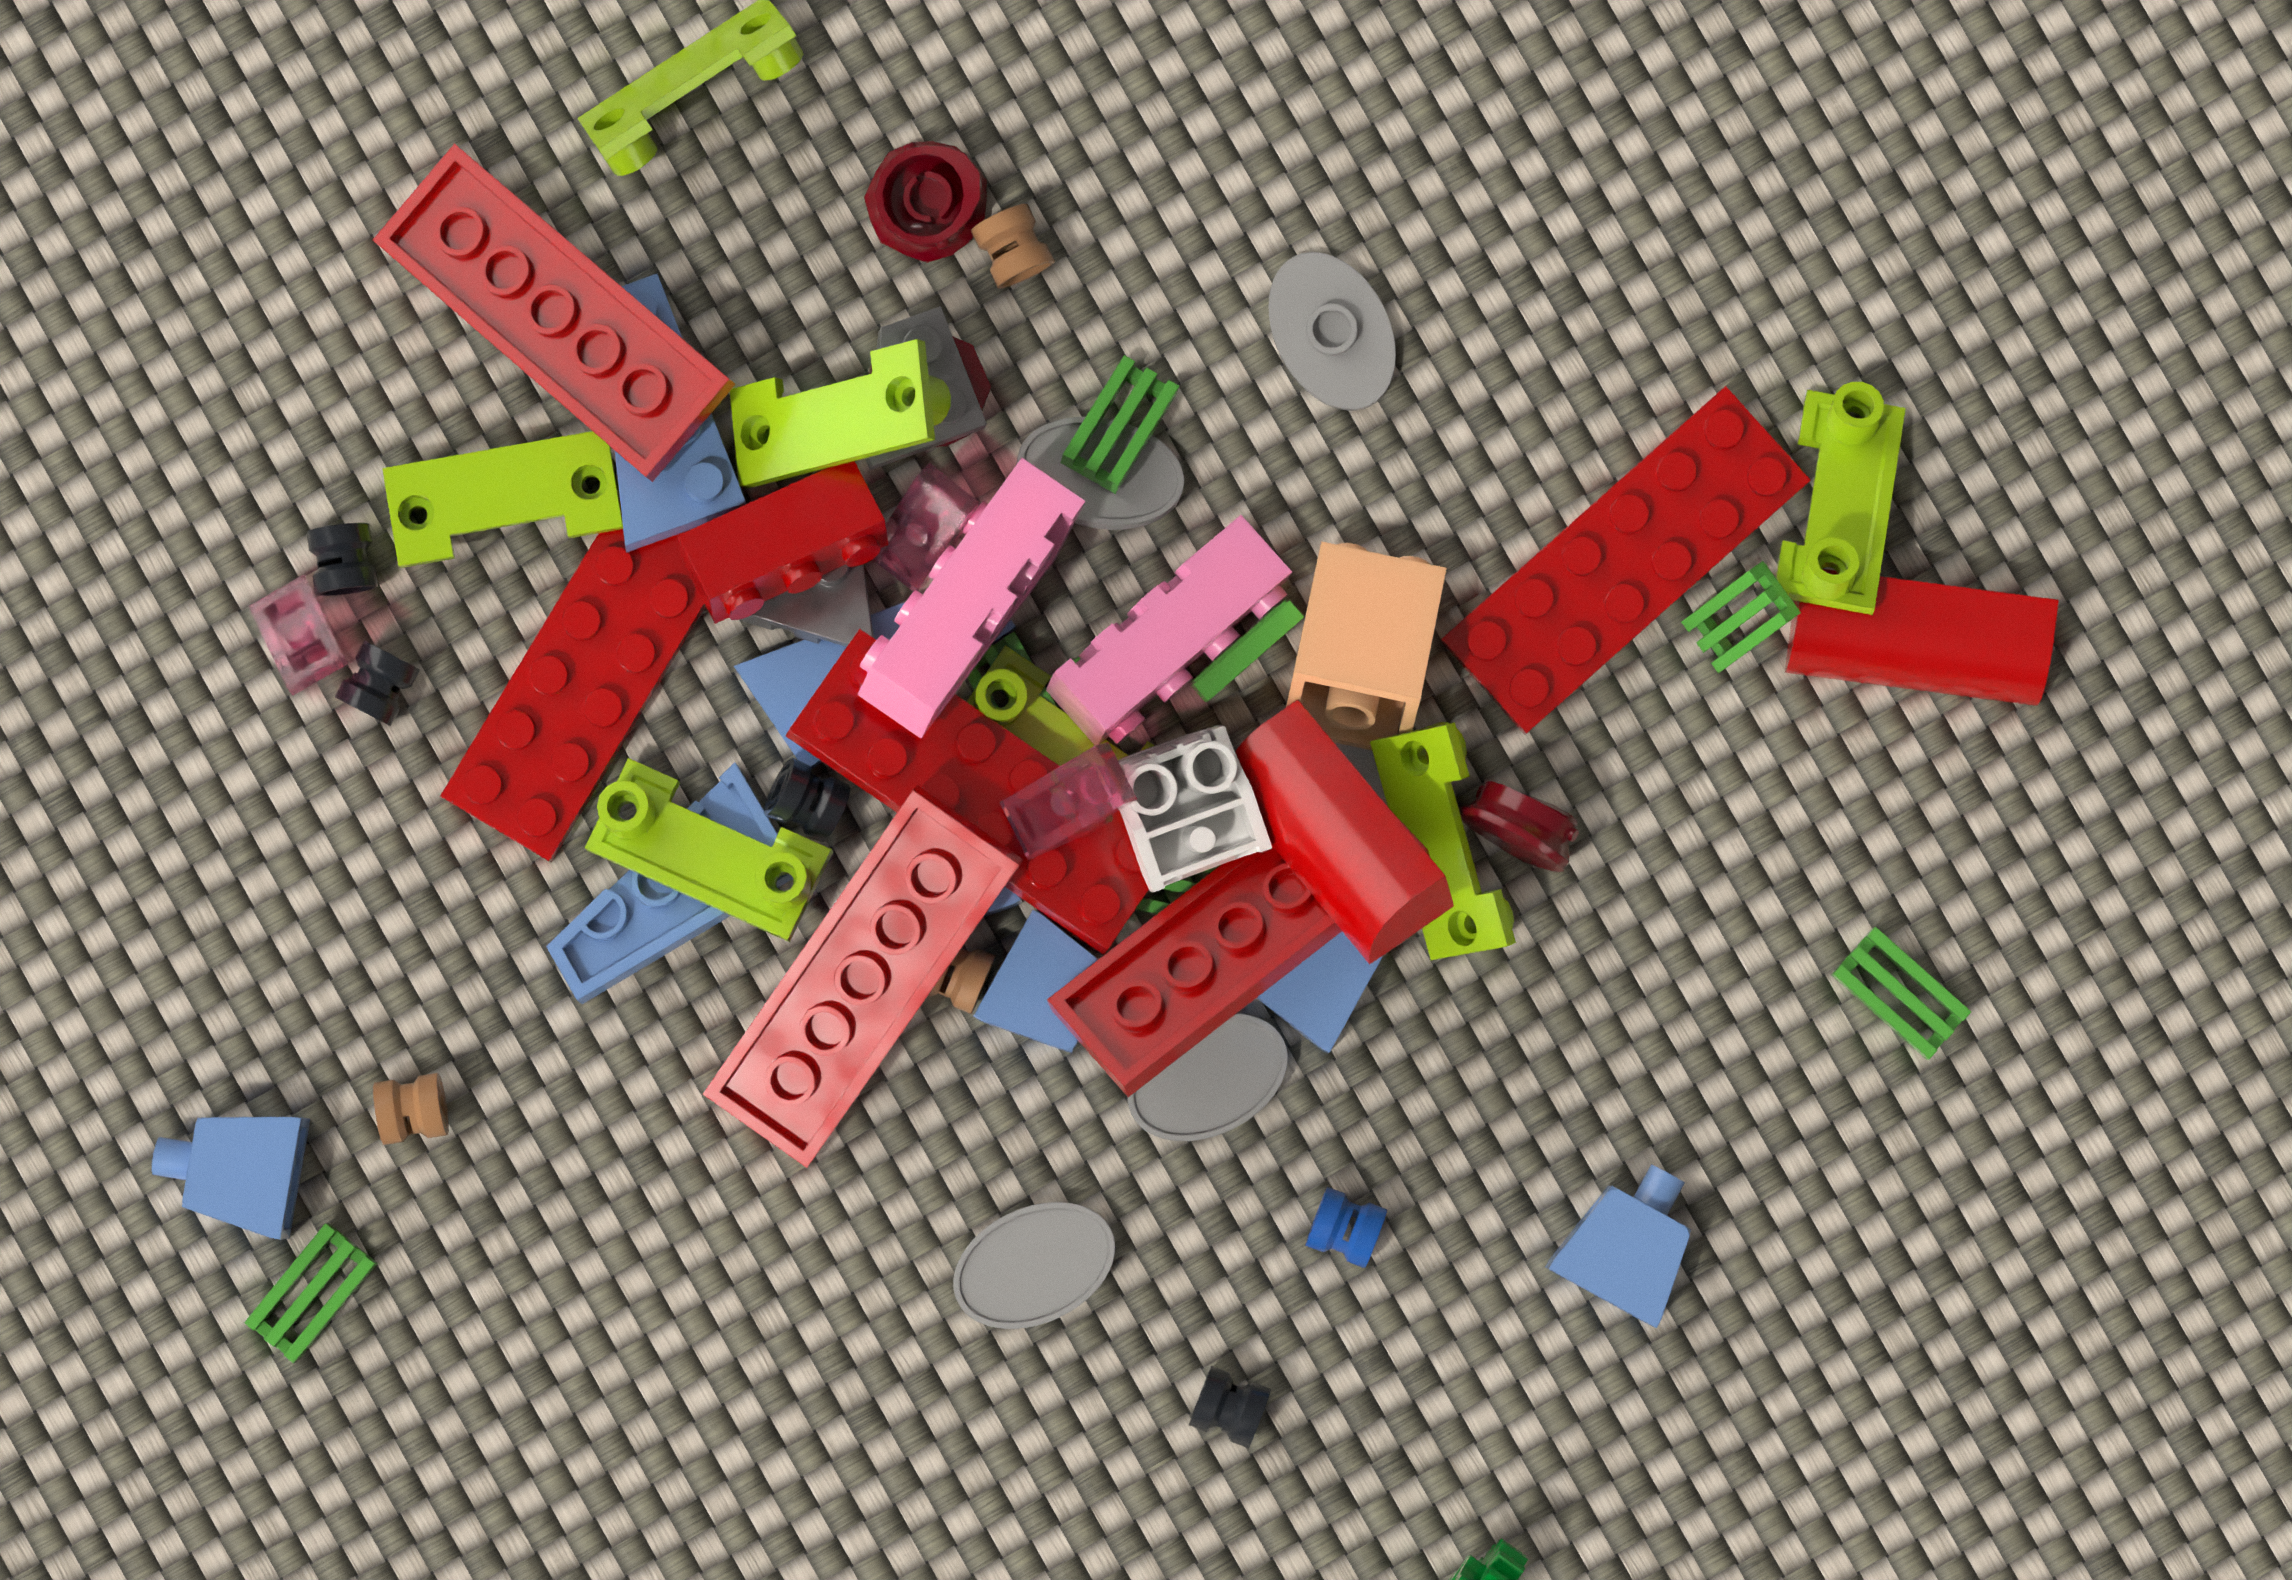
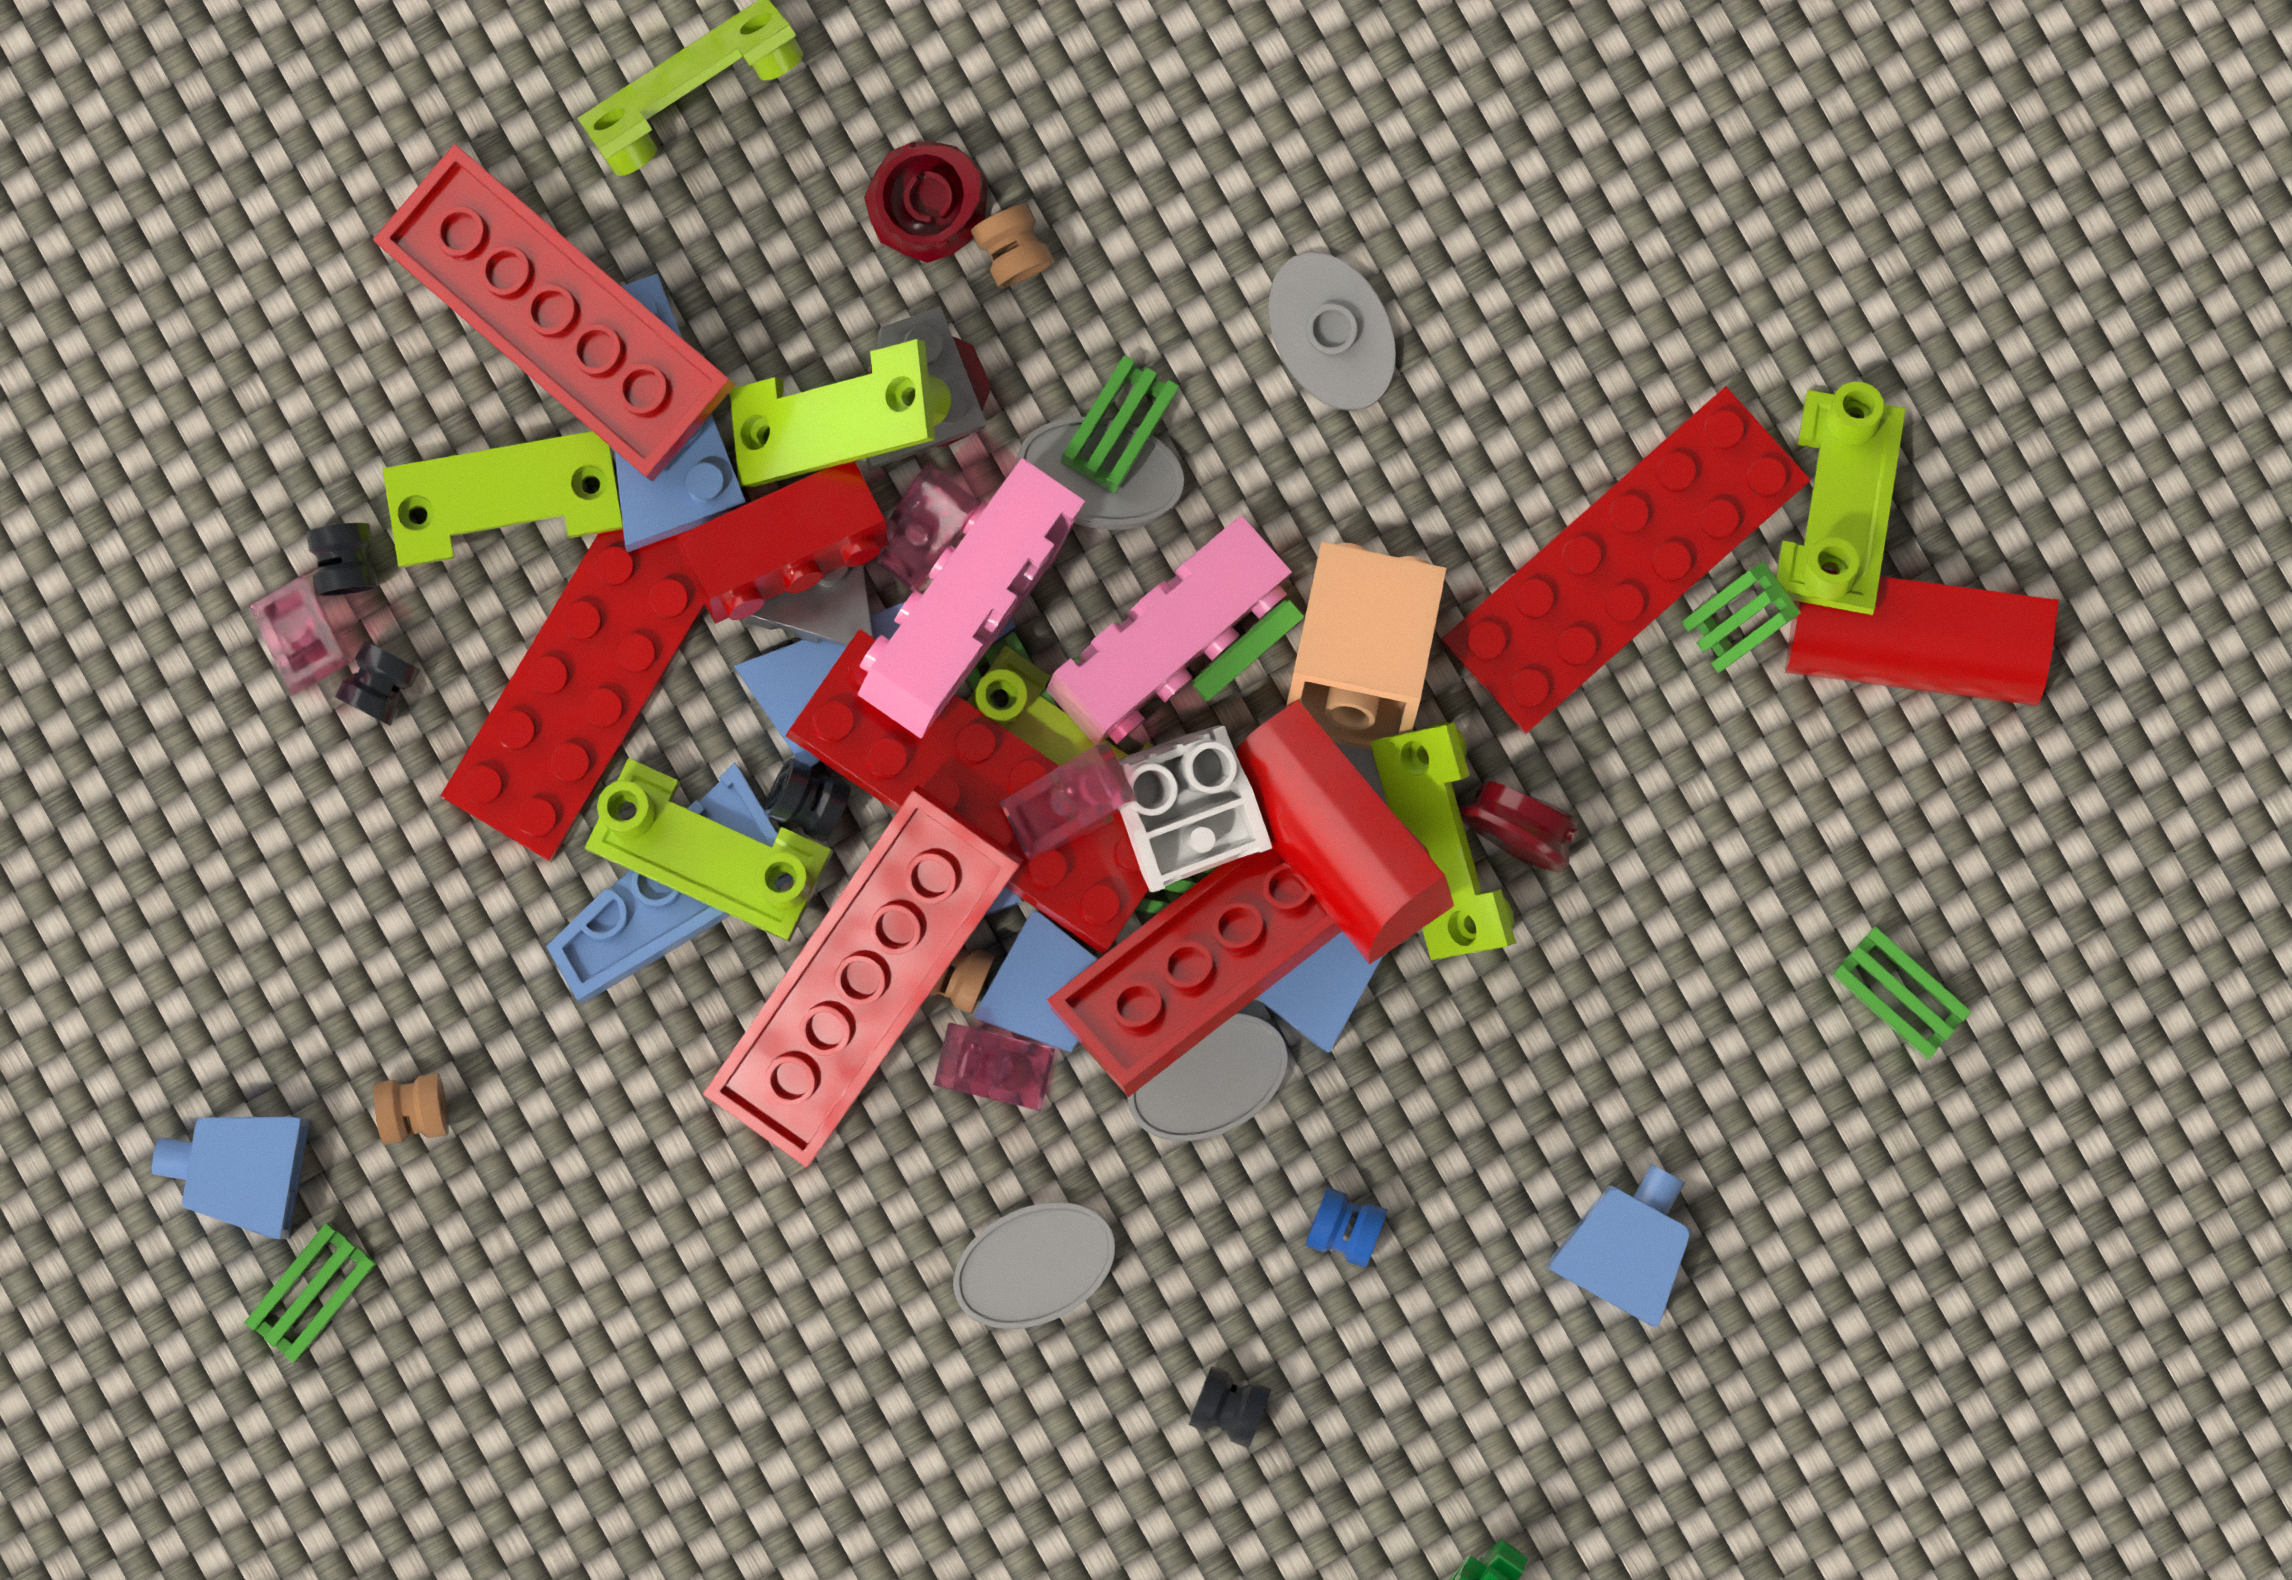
none -> clear pink slope [933,1022,1055,1111]

